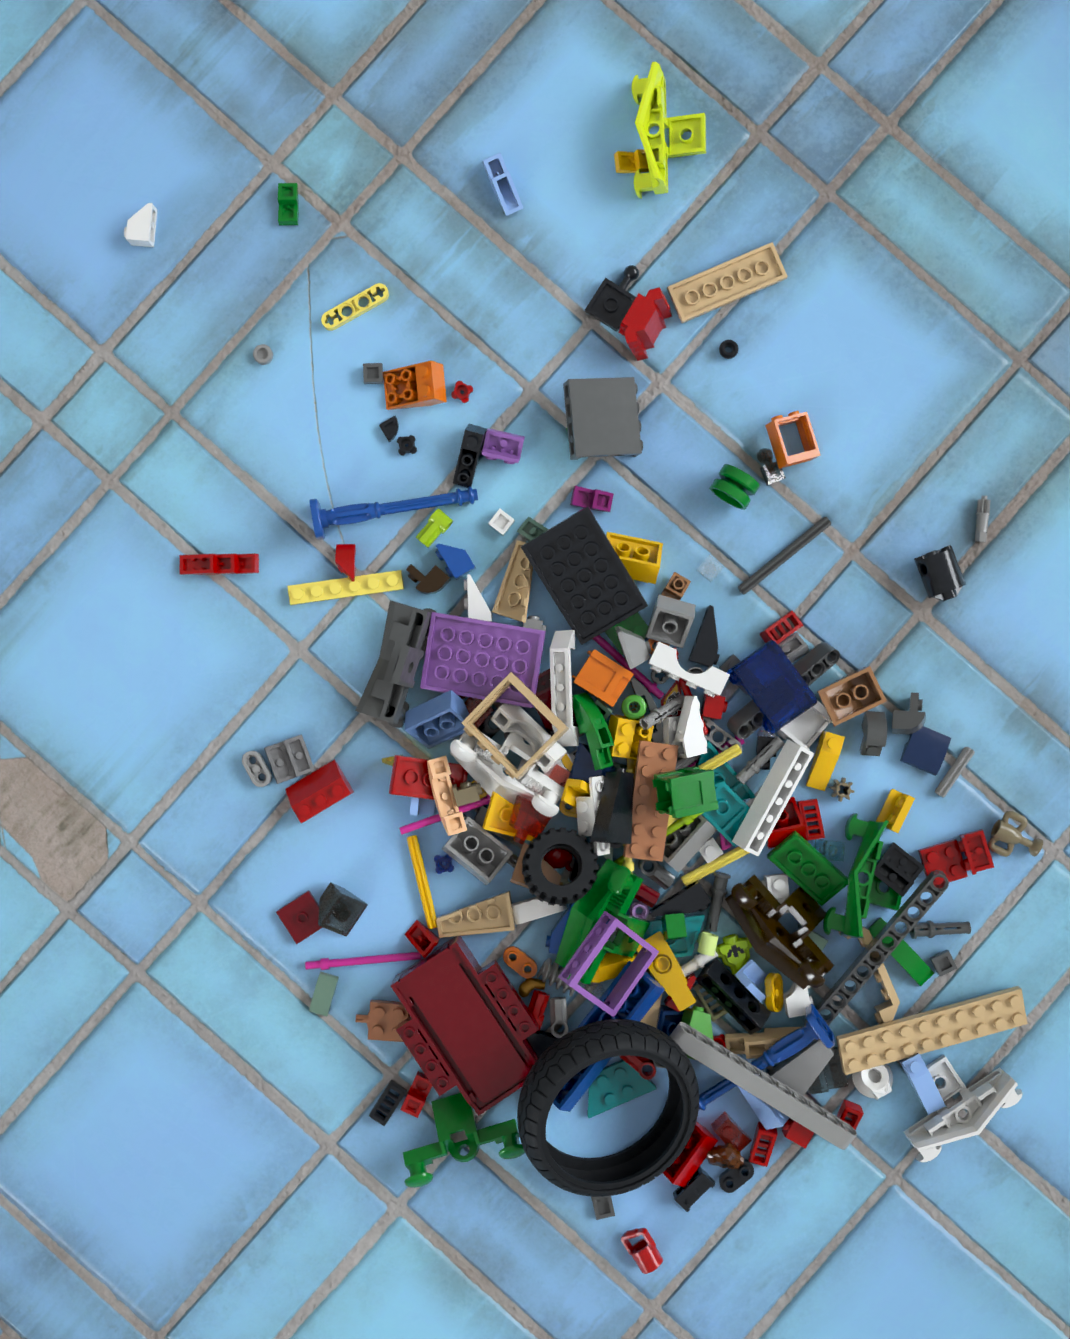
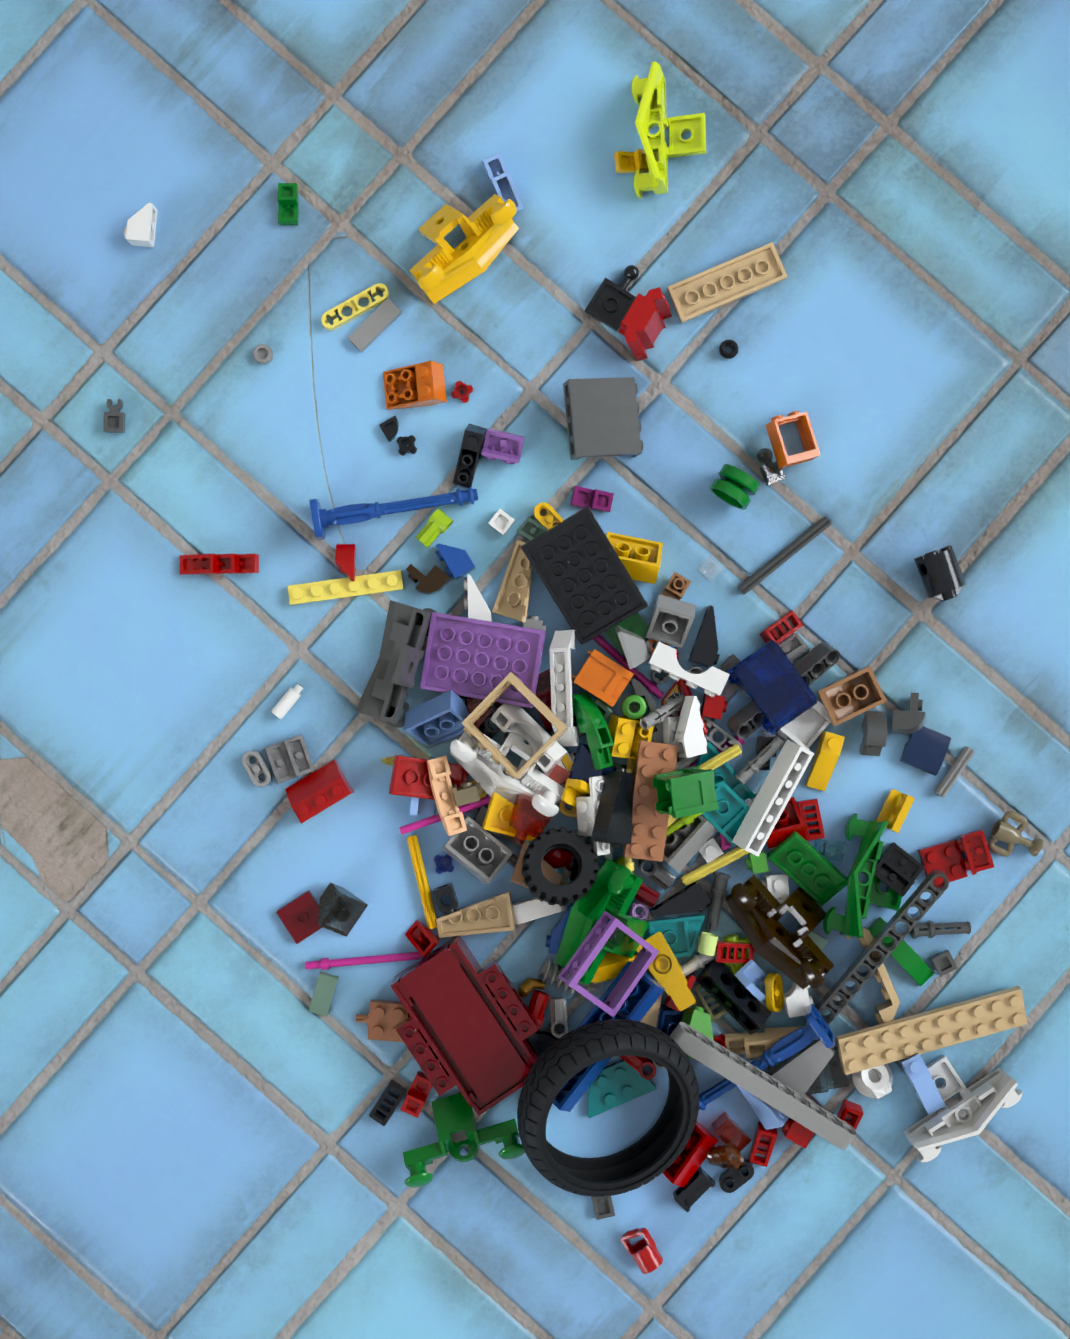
dark grey plate [363,363,384,384] -> none
orange plate [503,946,537,979] -> none
green panel [661,913,687,940] -> none
dark tan gear [829,777,855,802] -> none
light grey piece [975,496,991,542] -> none
none -> dark grey plate [103,399,125,433]
none -> white cylinder [271,683,303,719]
none -> light grey tile [348,298,402,353]
none -> yellow piece [409,194,519,304]
none -> black brick [432,883,459,914]
none -> yellow plate [534,502,563,529]
none -> red slope [714,941,755,963]
none -> bright green plate [745,850,769,874]

